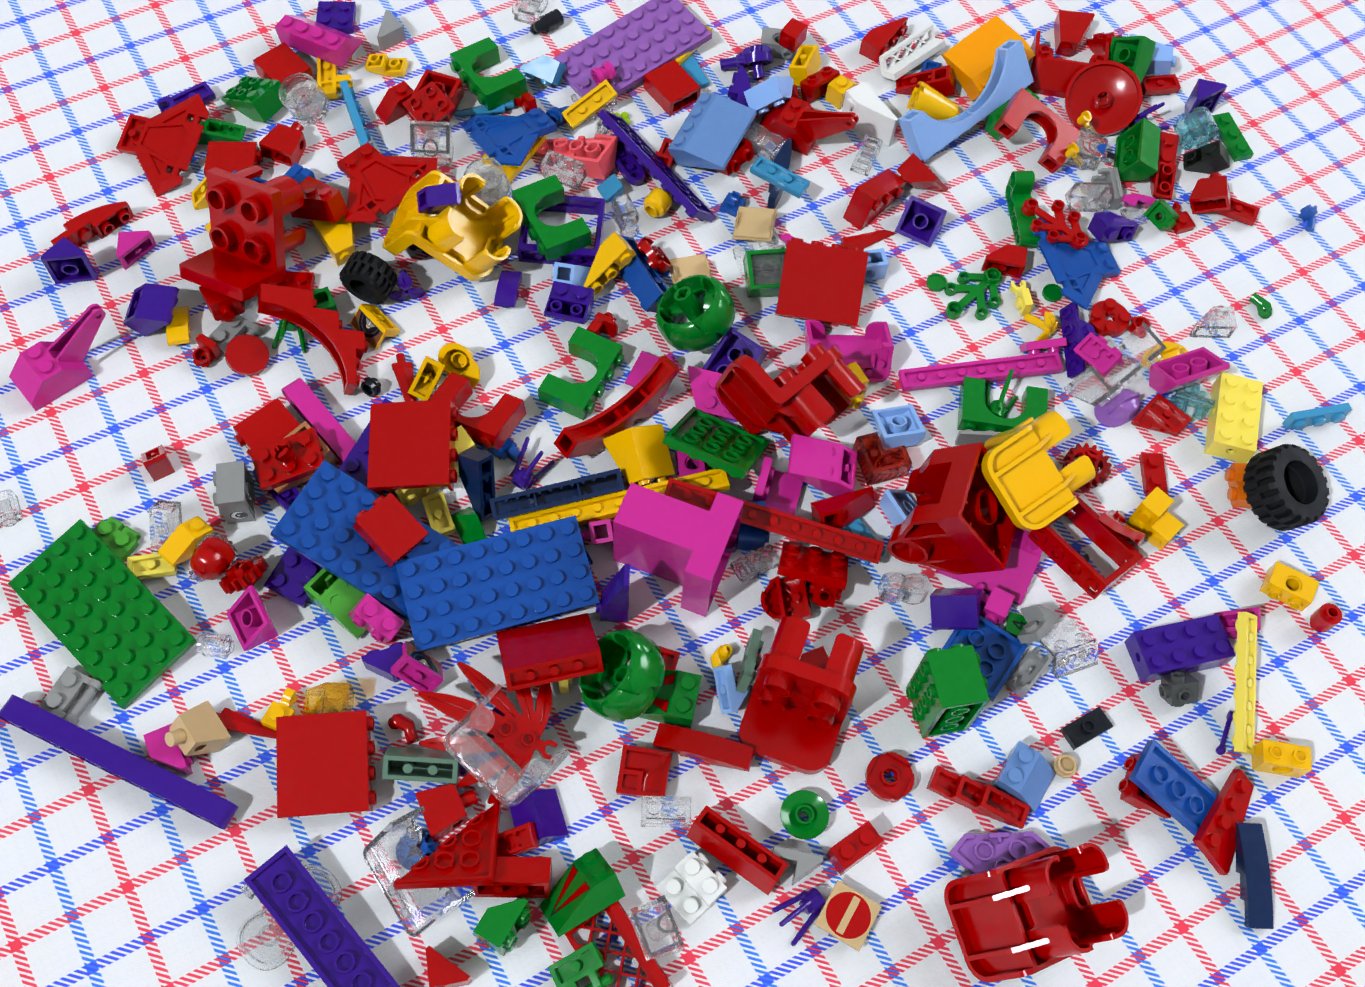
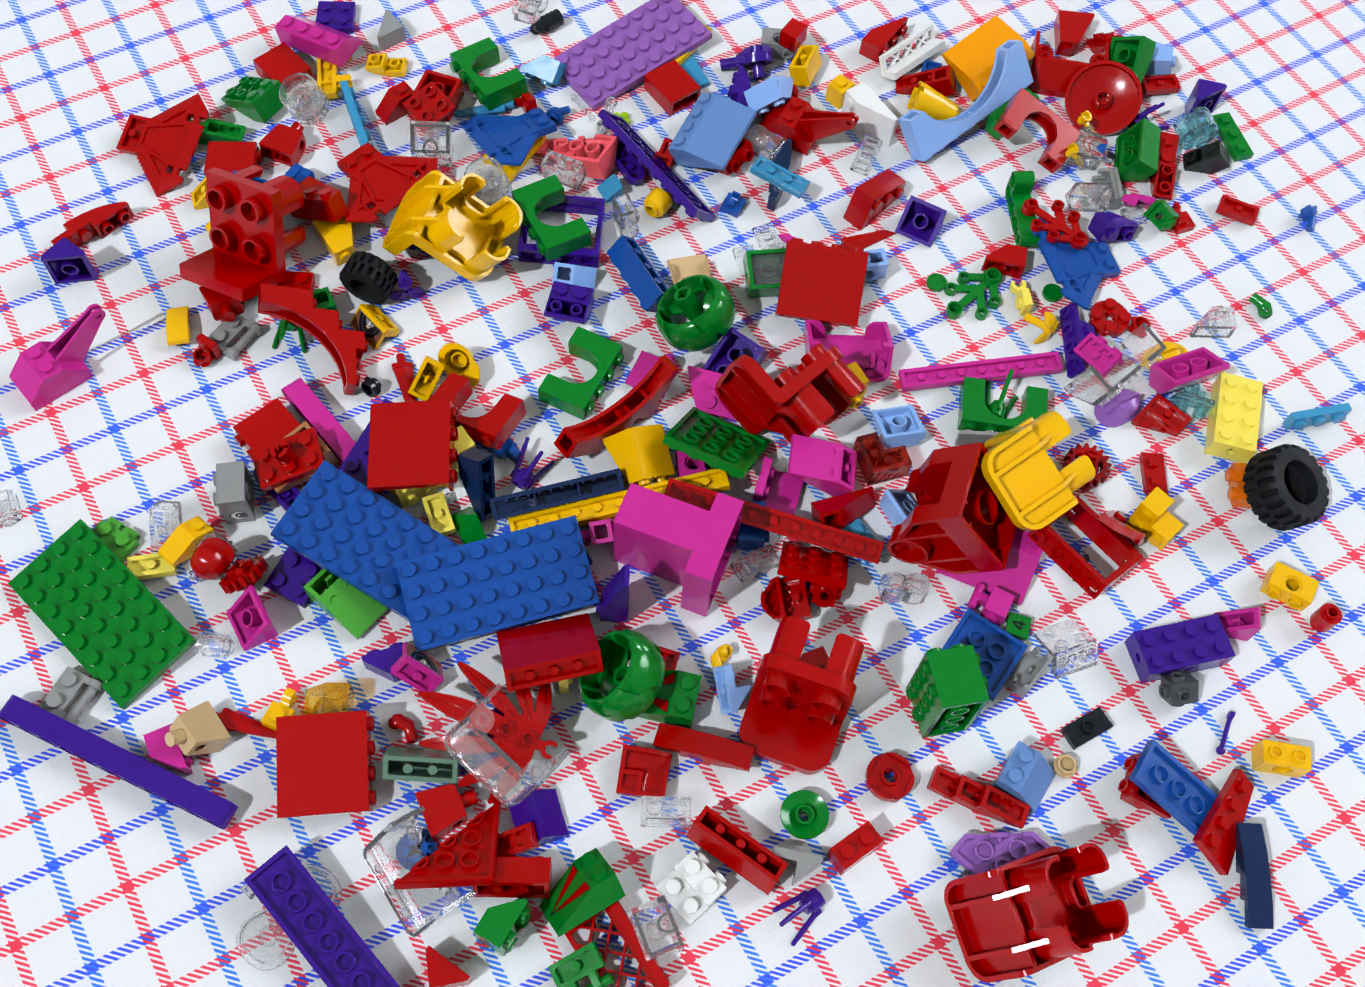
dark pink slope [116,230,157,270] -> none
dark purple slope [123,283,179,336] -> none
red slope [141,445,175,482] -> none
dark purple plate [157,81,216,113] -> none
red tile [225,334,269,376] -> none
dark pink brick [348,593,404,643] -> none
red brick [353,493,429,568] -> none
dark purple slope [417,182,462,215] -> none
dark purple slope [494,271,522,308] -> none
yellow plate [561,79,618,130] -> none
yellow slope [583,231,636,296] -> none
red piece [587,312,618,337] -> none
dark pink wheel [591,61,617,85] -> none
red plate [636,236,672,273] -> none
tan piece [732,206,778,242] -> none
sand green plate [736,628,764,694] -> none
red bracket [800,66,840,103] -> none
piece [814,880,882,952] -> none
red slope [897,153,948,192] -> none
dark purple slope [930,589,982,630] -> none
light grey slope [1017,605,1060,644] -> none
dark pink plate [1019,337,1067,355] -> none
red torso [1189,172,1231,214] -> none
light yellow plate [1232,612,1258,755] -> none

